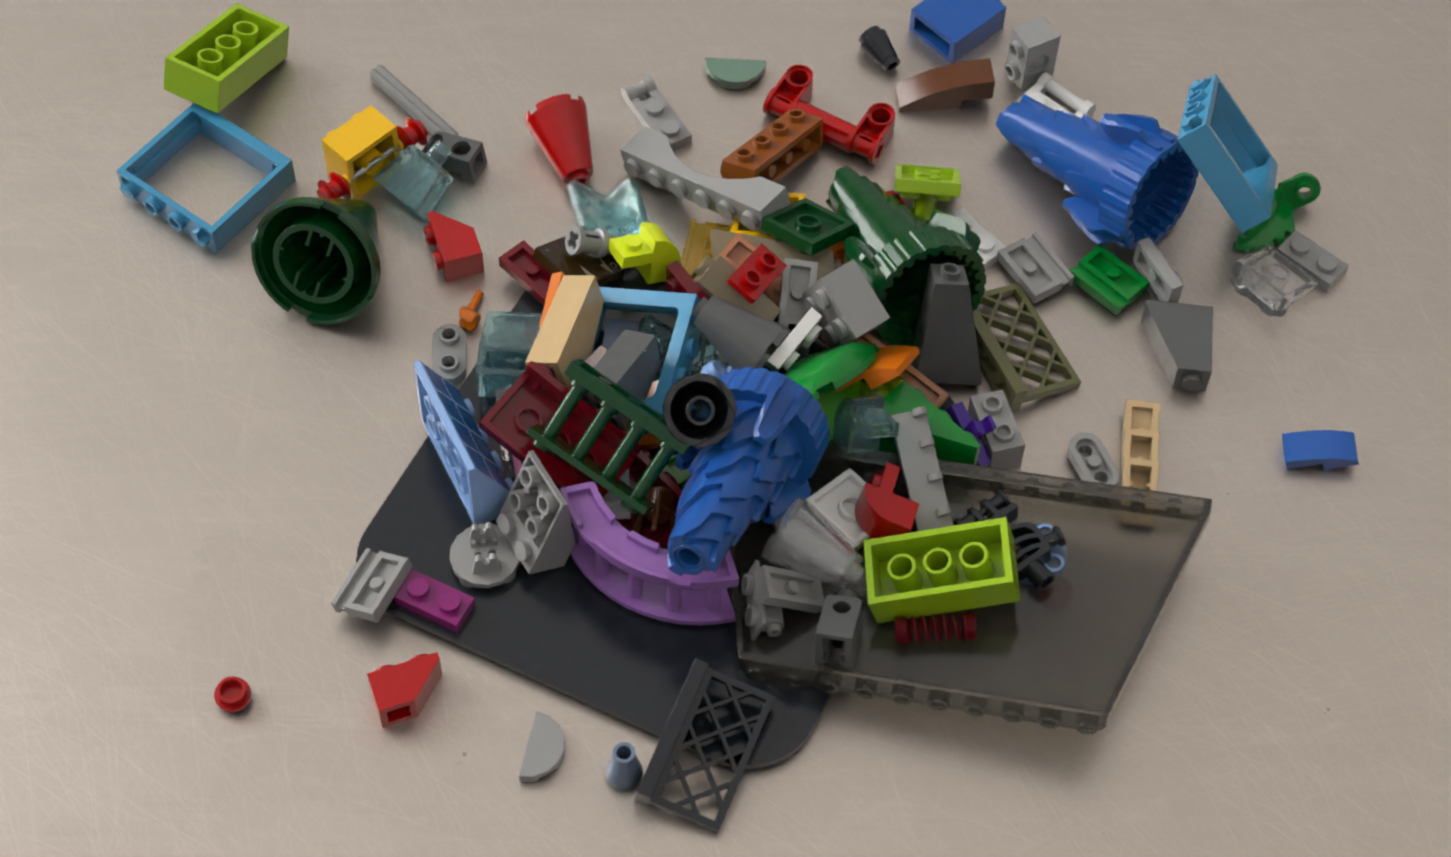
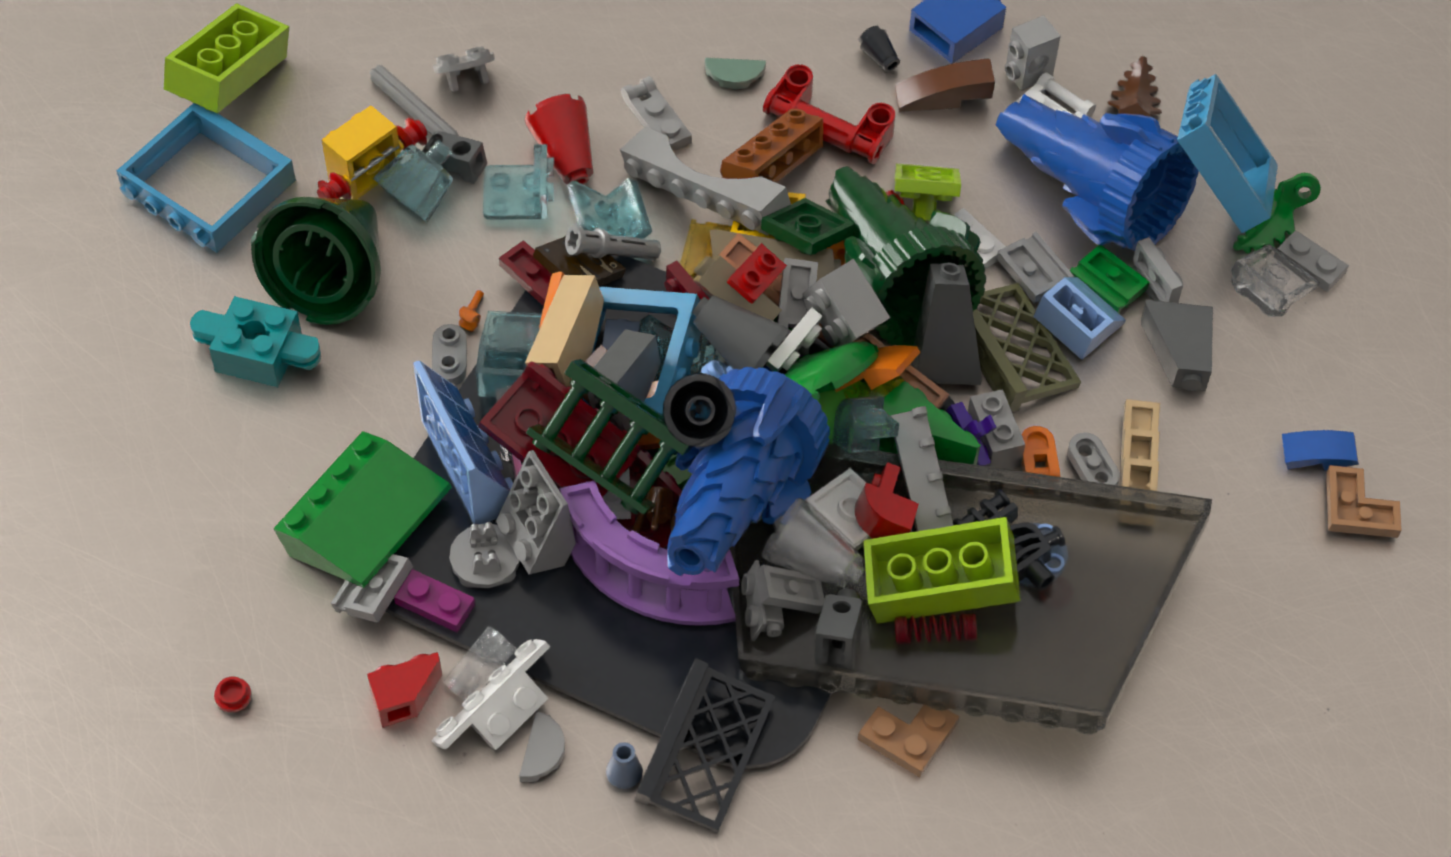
red slope [423,211,484,282] -> none
neon yellow brick [608,222,681,284] -> none
none -> teal brick [190,296,321,387]
none -> green slope [273,431,452,588]
none -> white bracket [432,639,550,750]
none -> light grey plate [433,46,495,92]
none -> clear hinge [443,626,517,700]
none -> clear light blue bracket [483,144,554,220]
none -> medium nougat plate [858,698,960,778]
none -> orange plate [1021,426,1060,485]
none -> light blue slope [1033,277,1126,360]
none -> reddish brown plant [1107,56,1162,117]
none -> medium nougat plate [1326,465,1402,538]

